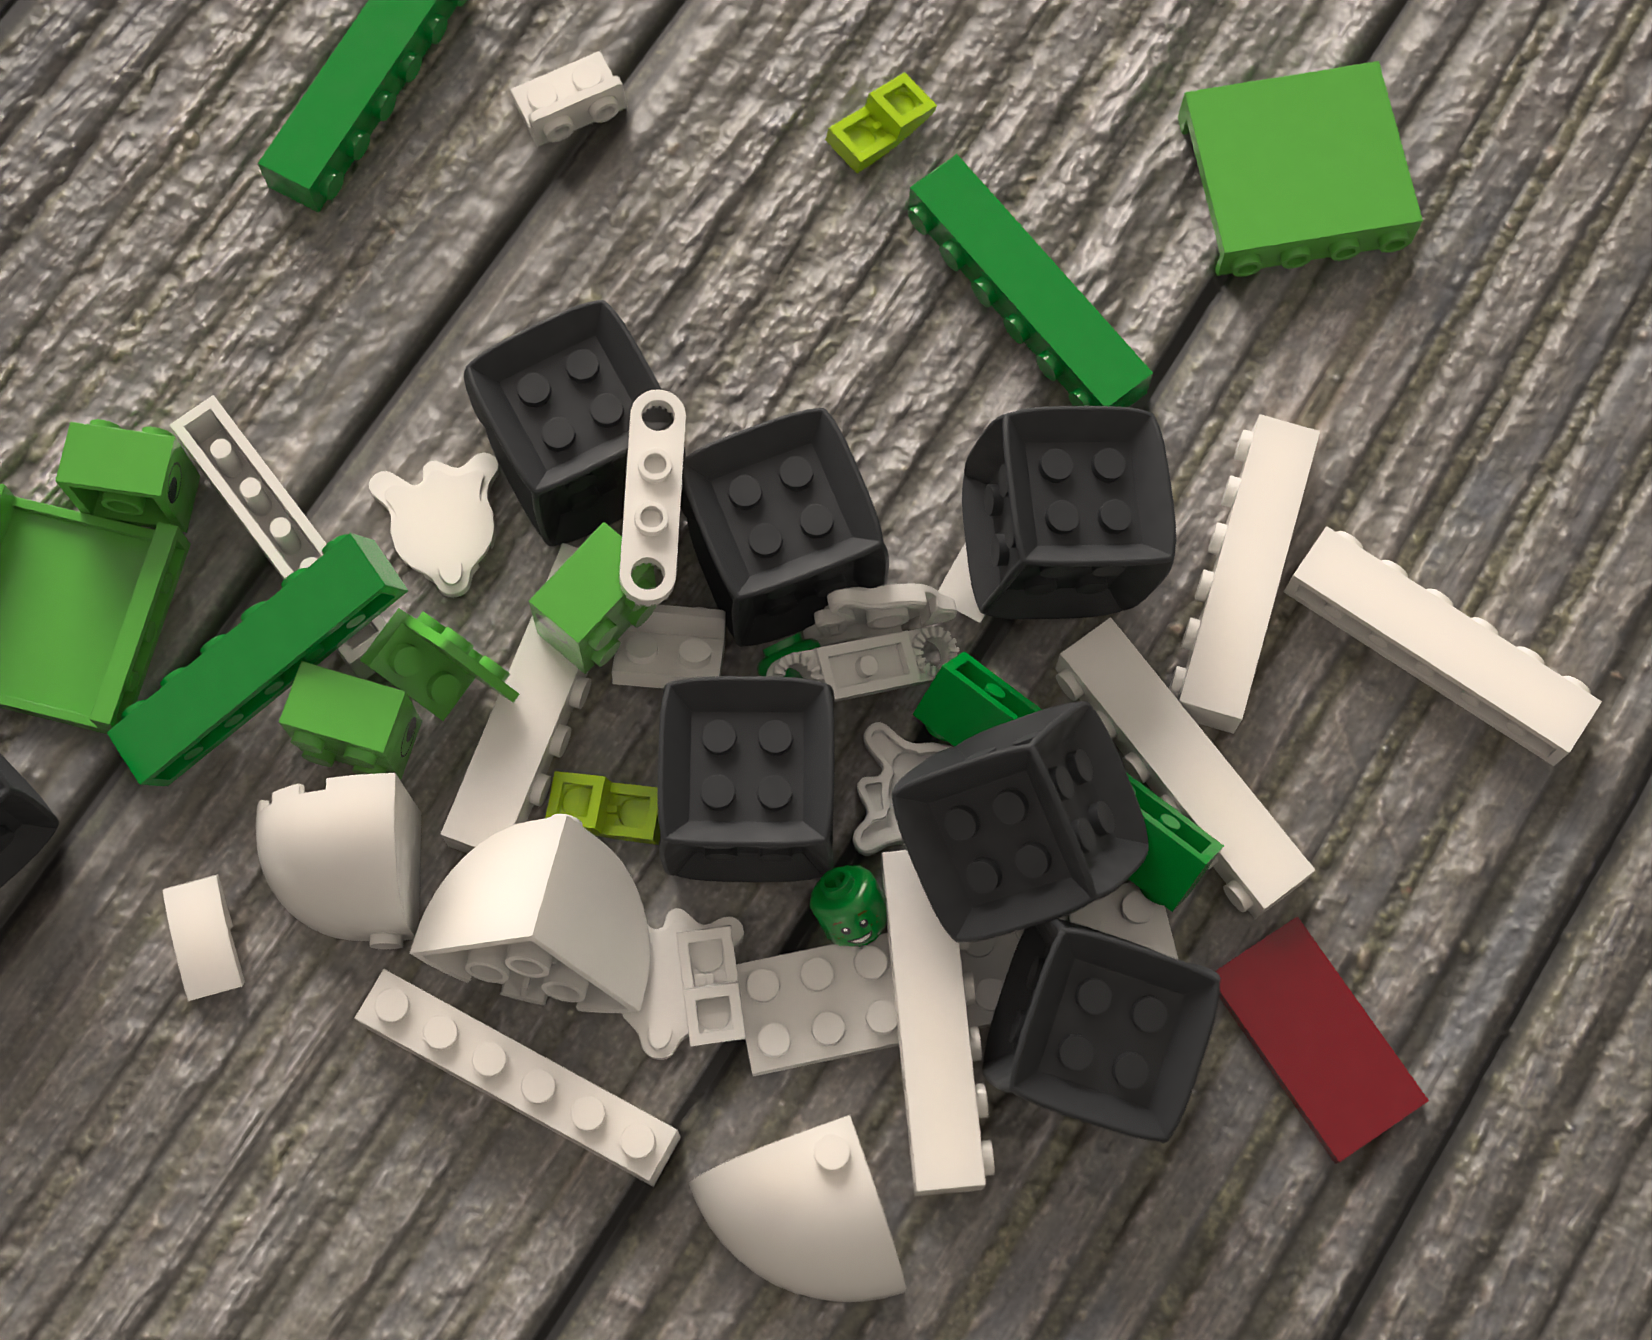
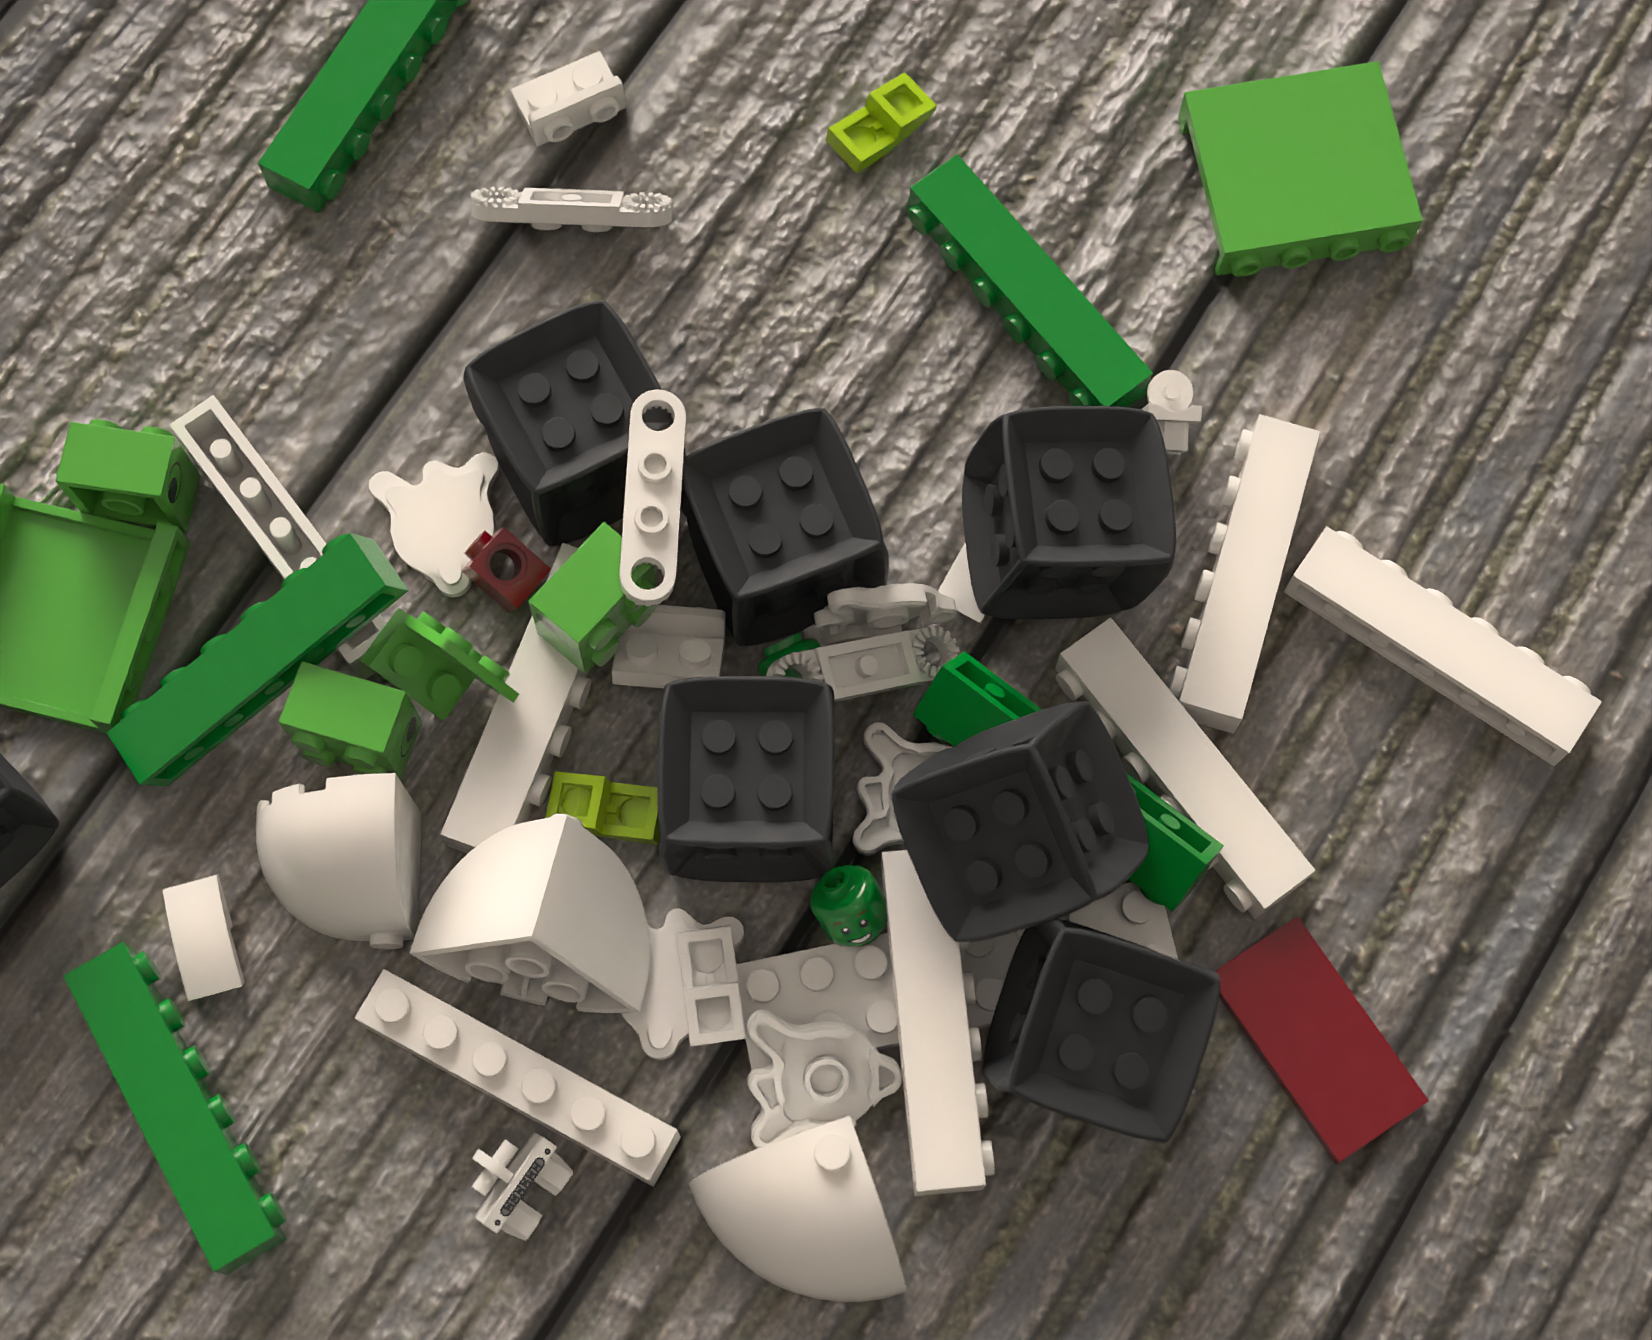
none -> green brick [63,942,287,1275]
none -> dark red brick [461,527,551,613]
none -> white plate [471,187,672,232]
none -> white hips [472,1132,573,1241]
none -> white tile [747,1010,902,1148]
none -> white hips [1141,370,1202,456]

